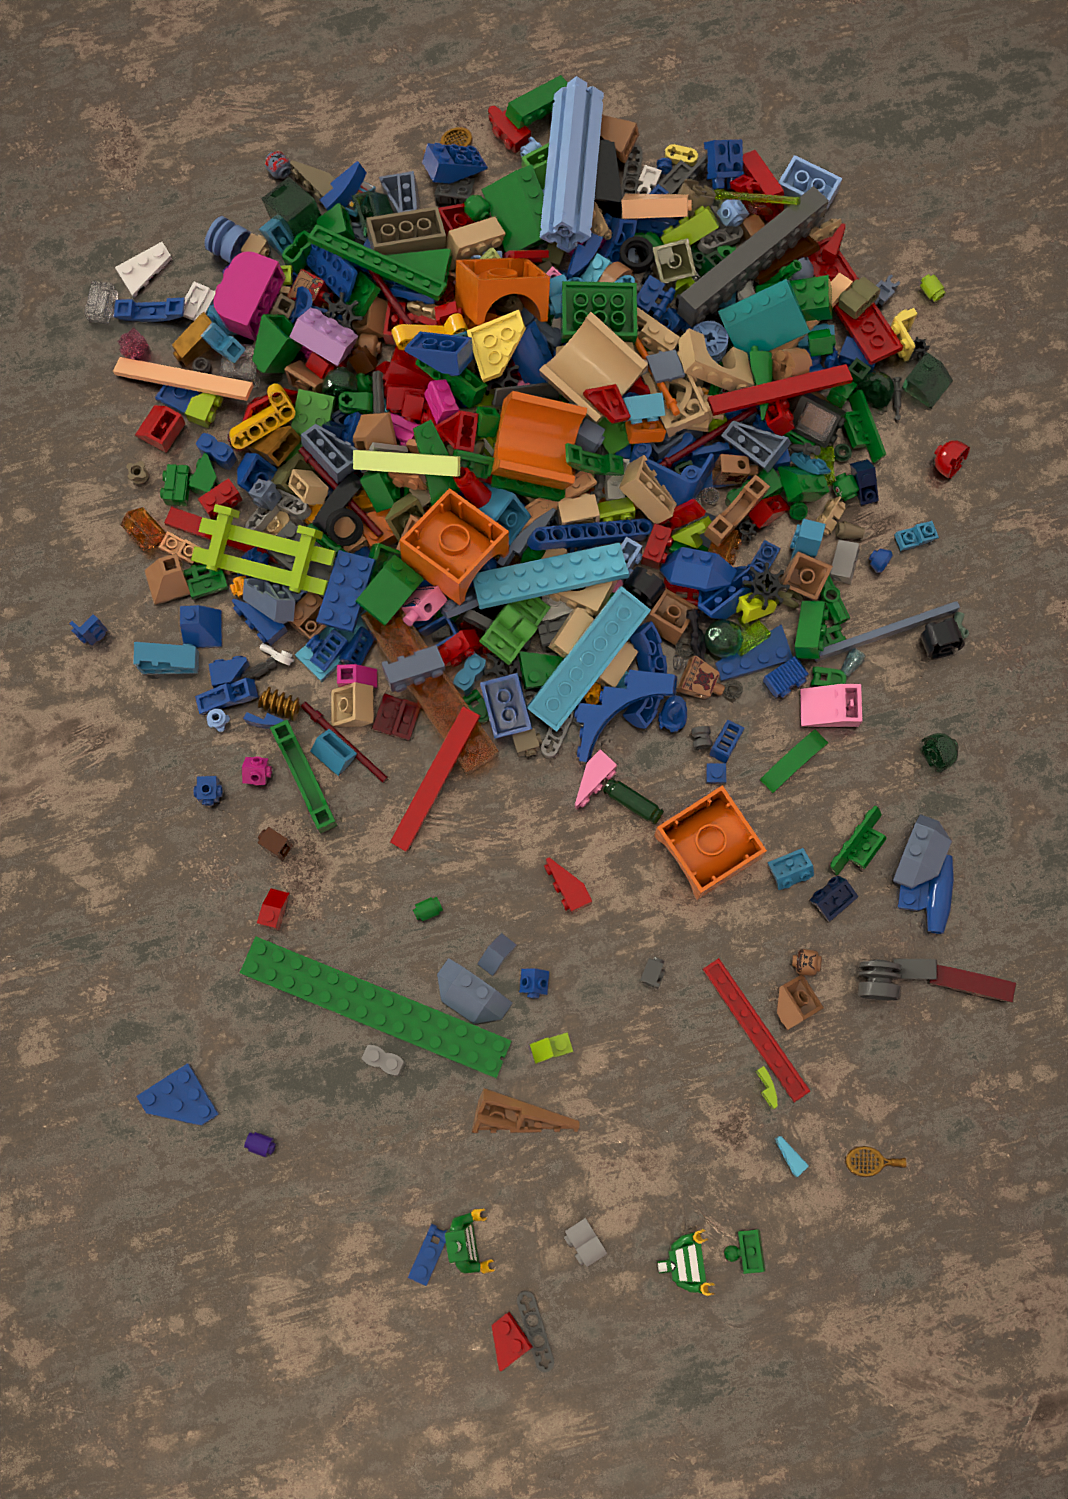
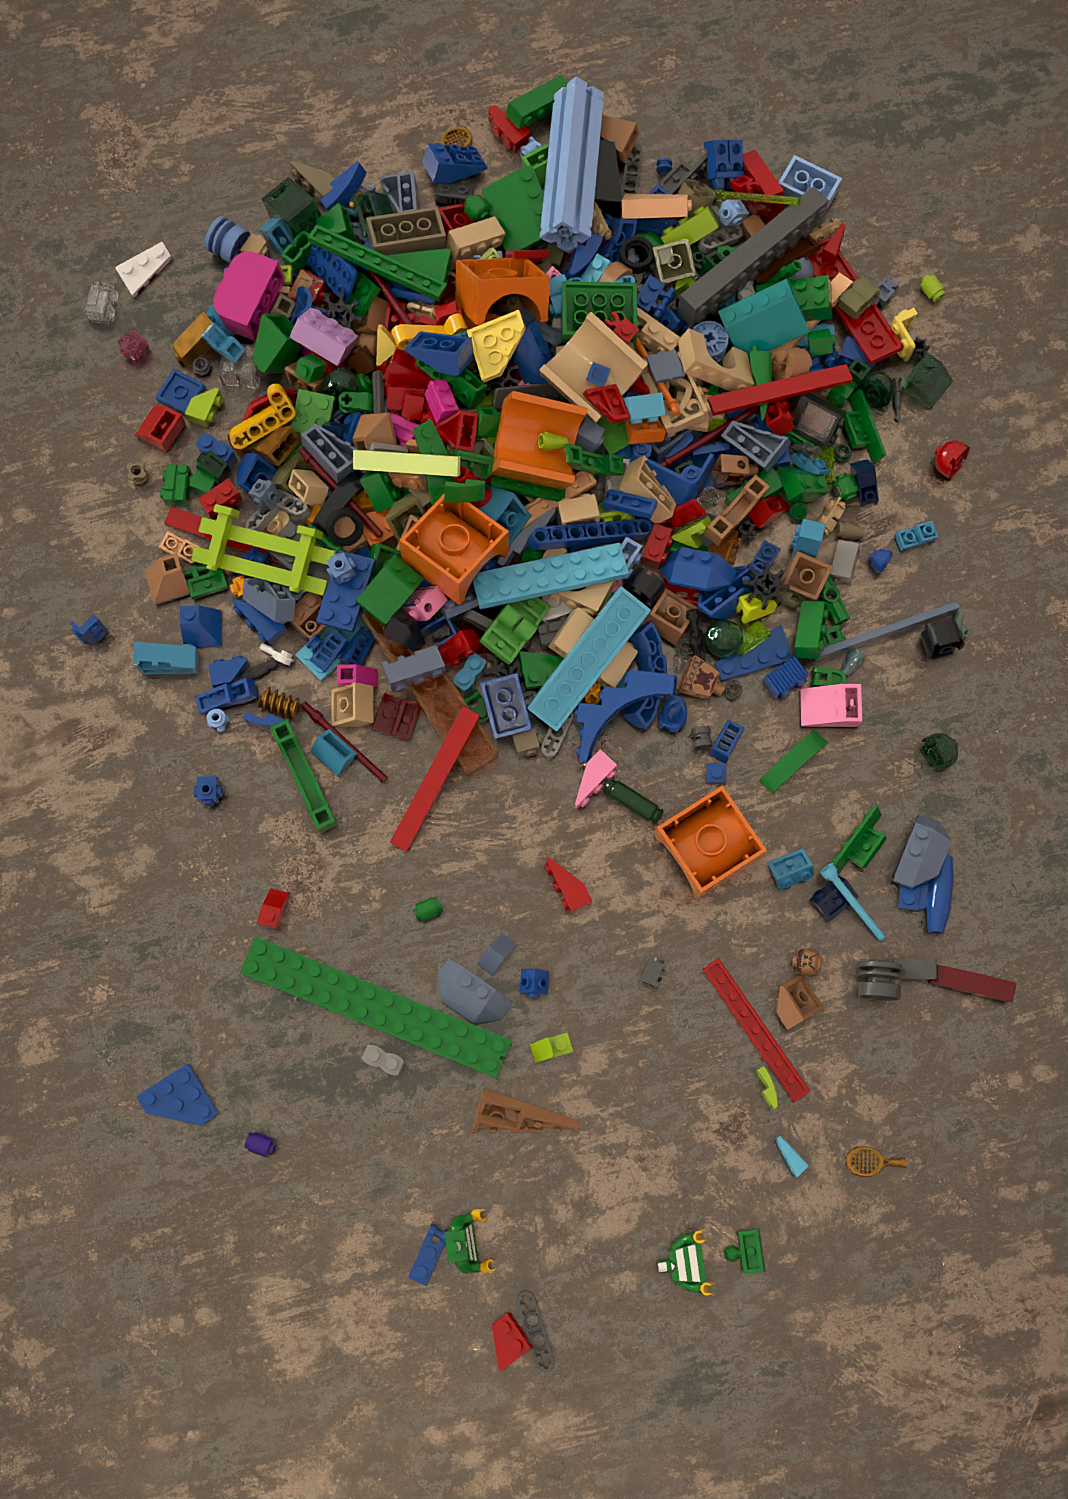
light nougat tile [113,357,254,401] -> none
blue slope [114,298,185,322] -> none
clear orange brick [120,507,166,551] -> none
white plate [183,282,216,321] -> none
dark pink brick [242,756,272,785] -> none
reddish brown brick [257,826,293,862] -> none
sand blue head [265,151,291,179] -> none
light grey brick [564,1218,607,1267] -> none
white plate [637,165,662,194] -> none
light yellow beam [665,144,698,167] -> none
none -> dark green bracket [196,450,228,479]
none -> green brick [294,354,327,384]
none -> medium blue brick [326,552,356,584]
none -> light yellow slope [376,324,396,366]
none -> black slope [383,609,425,652]
none -> green slope [444,479,485,502]
none -> lime cone [538,432,568,451]
none -> blue plate [586,362,611,387]
none -> blue plate [601,490,657,519]
none -> red plate [604,312,639,345]
none -> medium azure piece [820,863,885,941]

